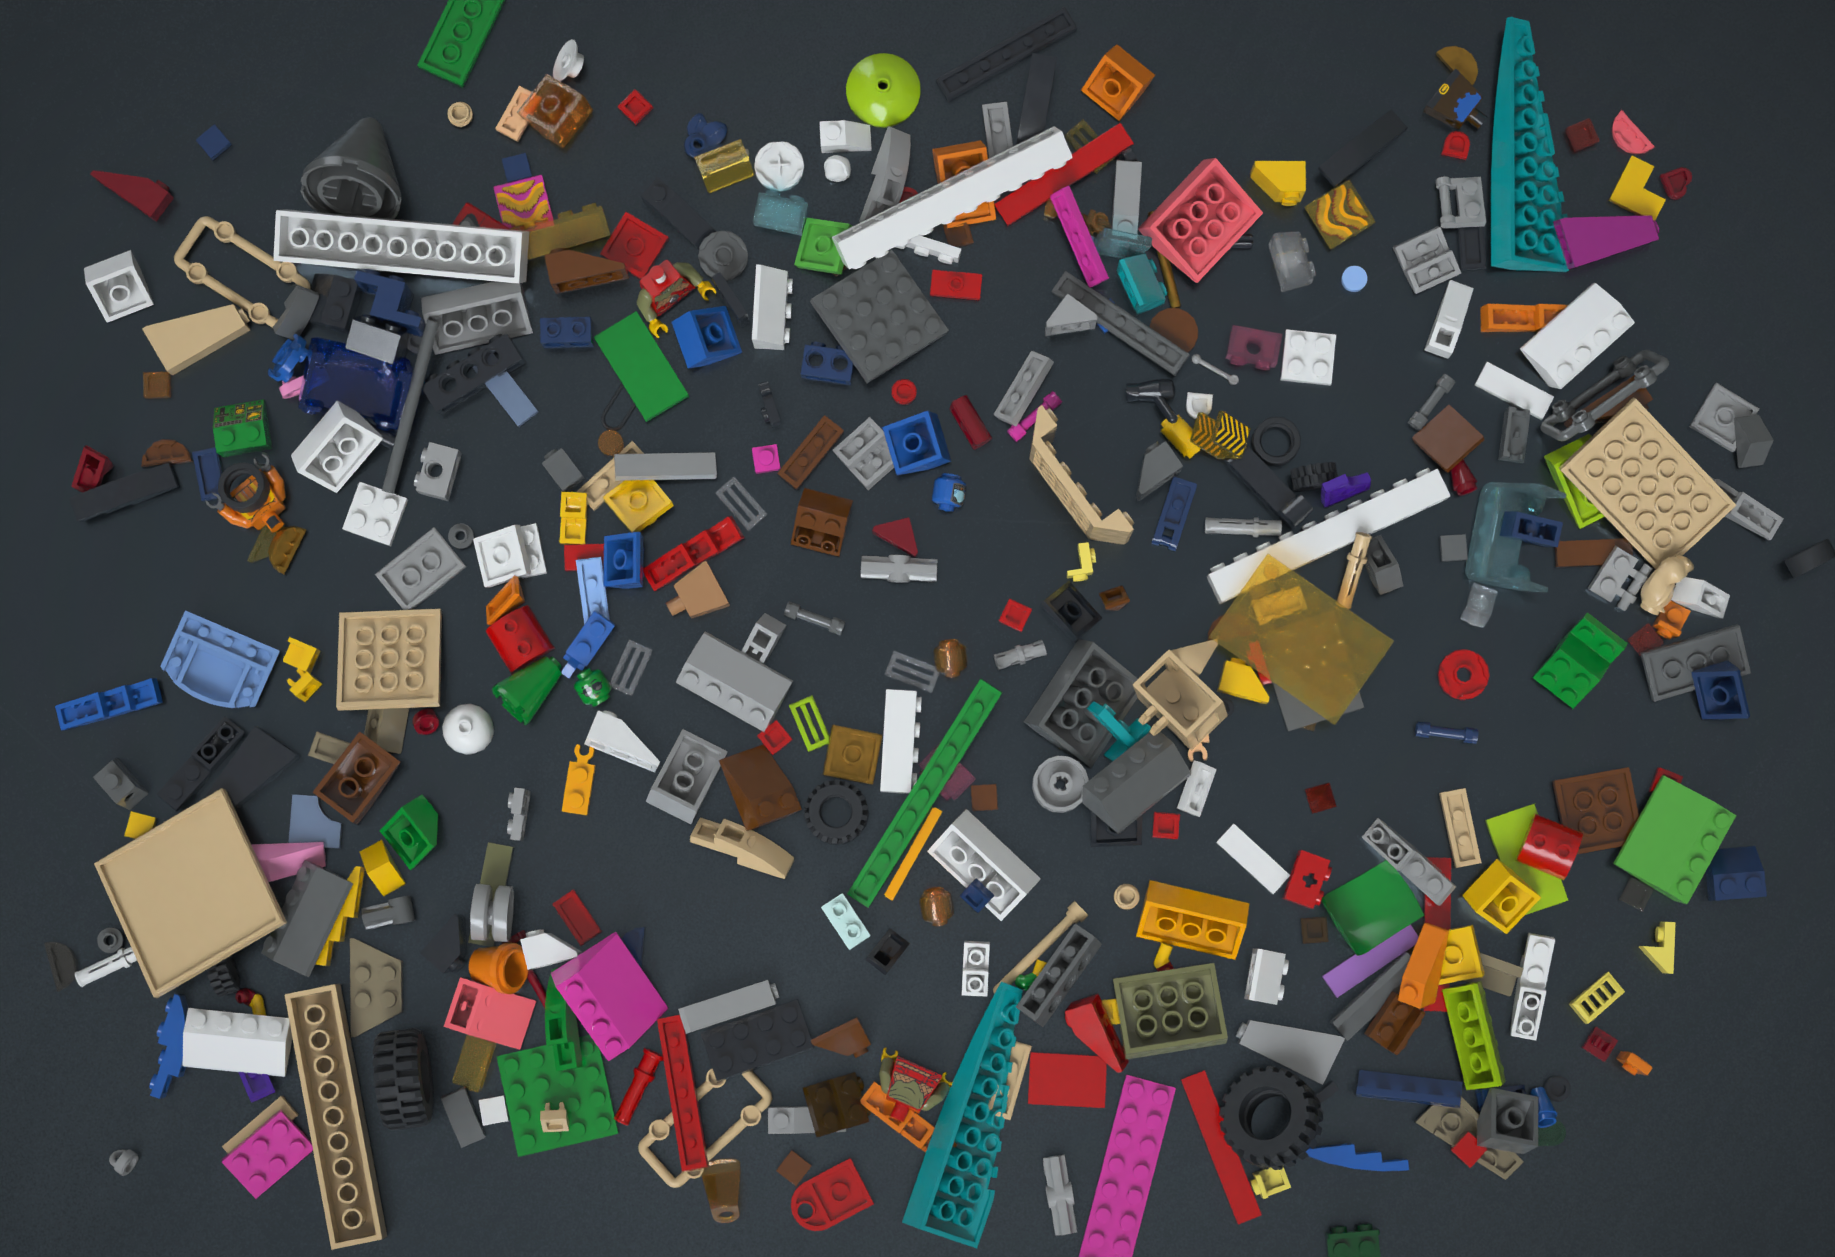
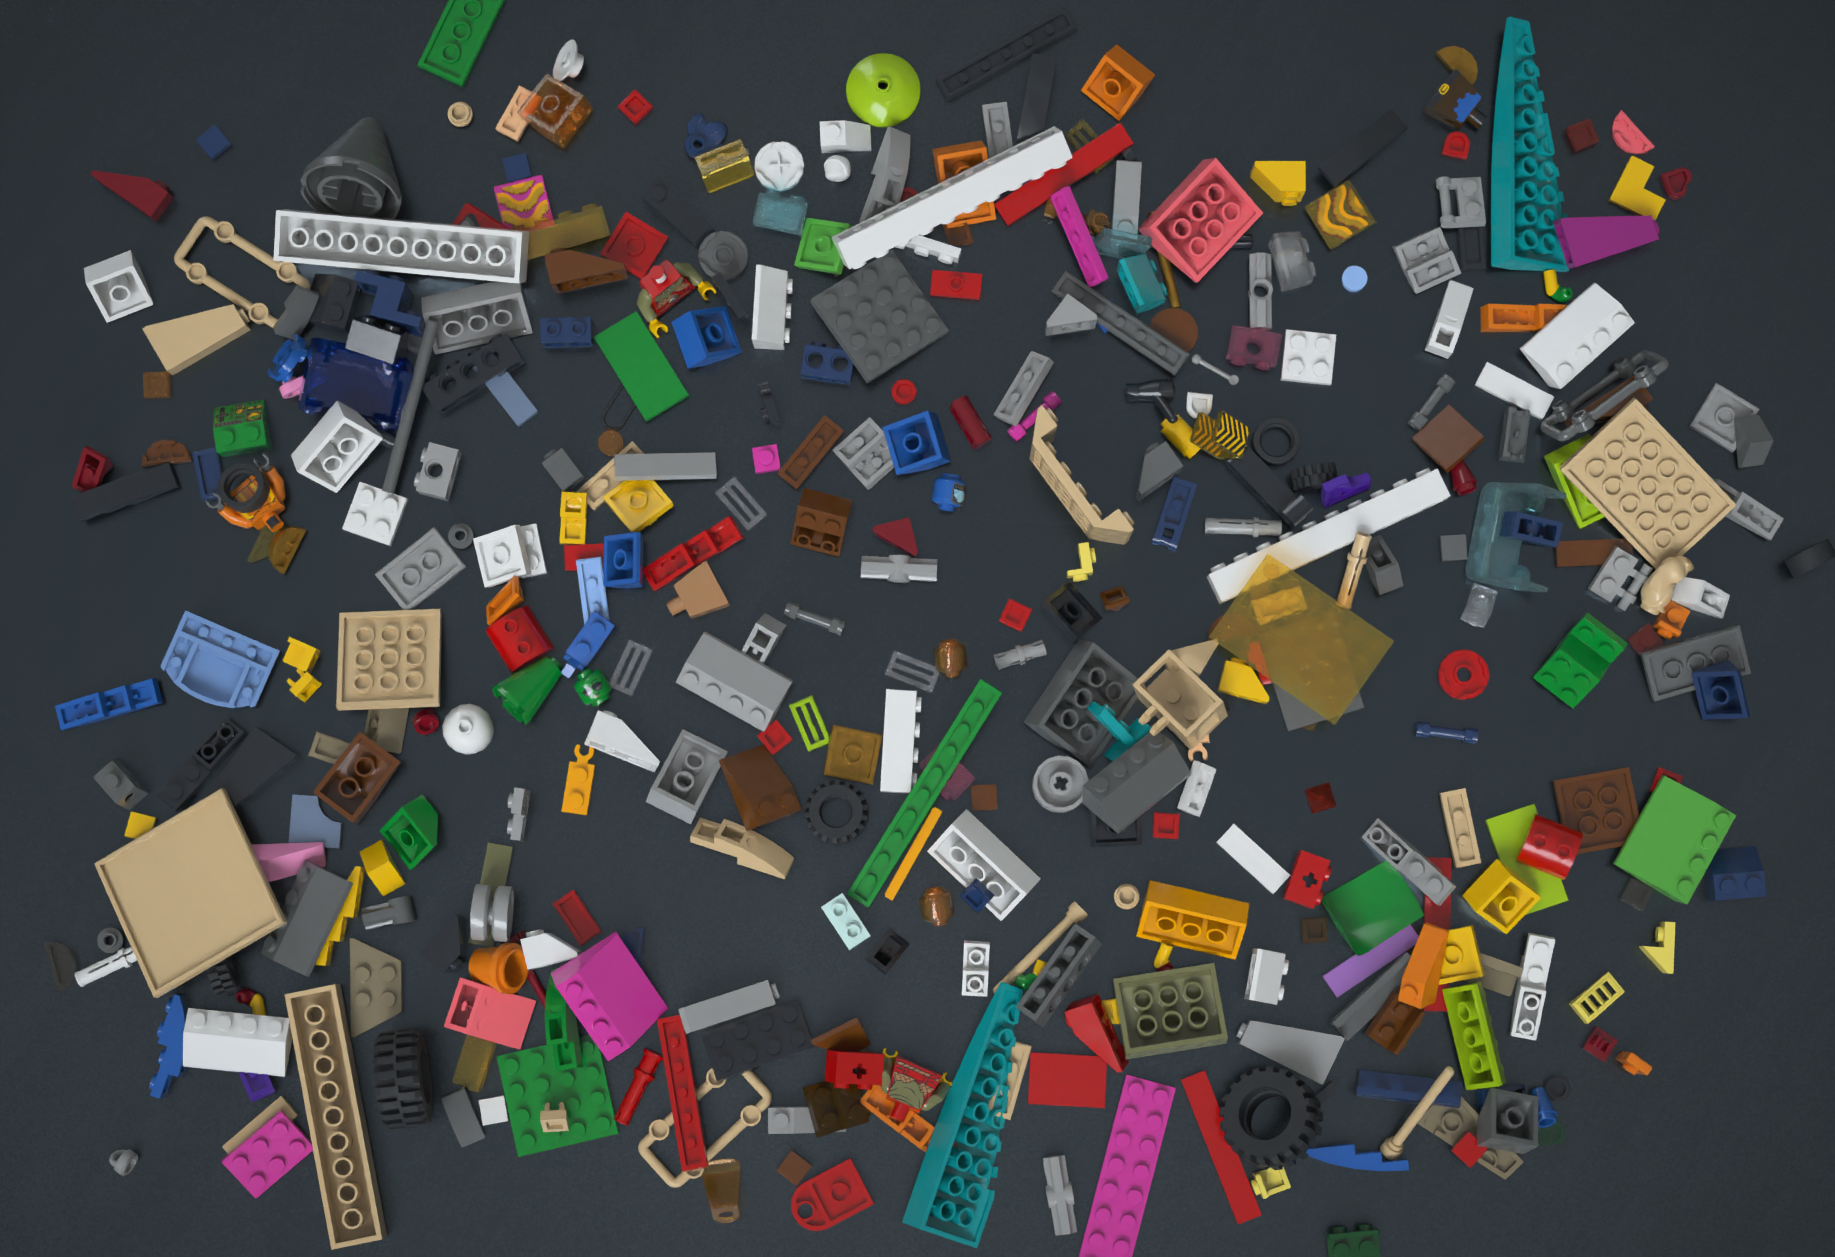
none -> red brick [825,1050,884,1090]
none -> light grey piece [1248,253,1273,331]
none -> tan piece [1380,1066,1454,1160]
none -> arm [1543,270,1573,303]

